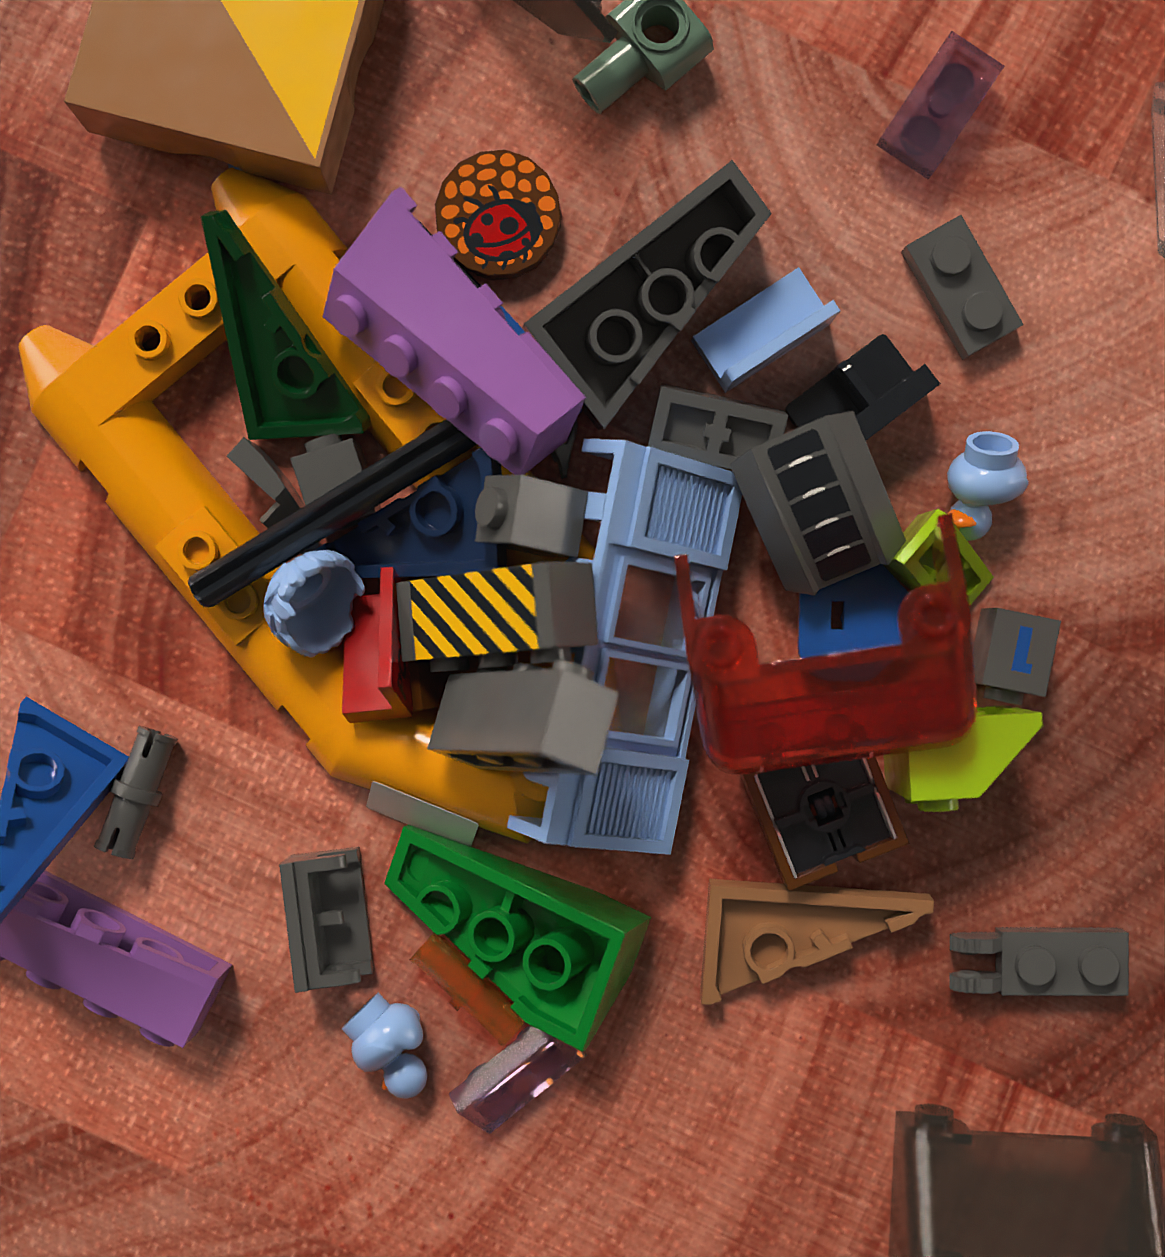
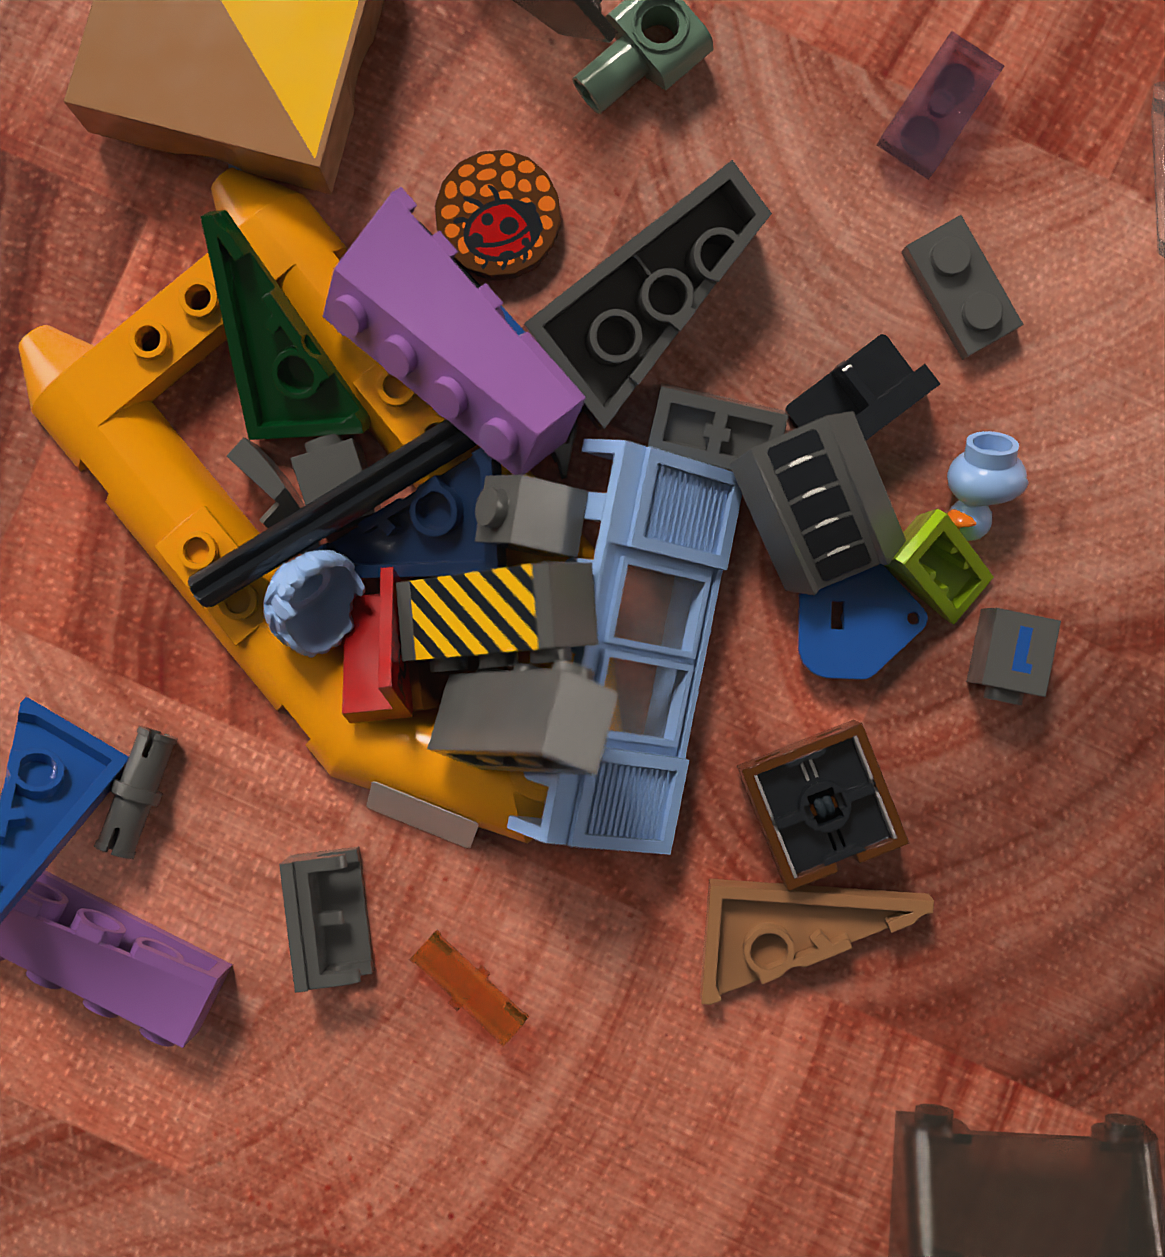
light blue animal [342,992,428,1099] -> none
green wedge [384,825,651,1052] -> none
plate [449,1025,587,1134] -> none
clear red windscreen [674,513,977,775] -> none
light blue panel [691,267,841,393] -> none
lime slope [881,705,1043,812] -> none
dark grey hinge [949,927,1129,996] -> none

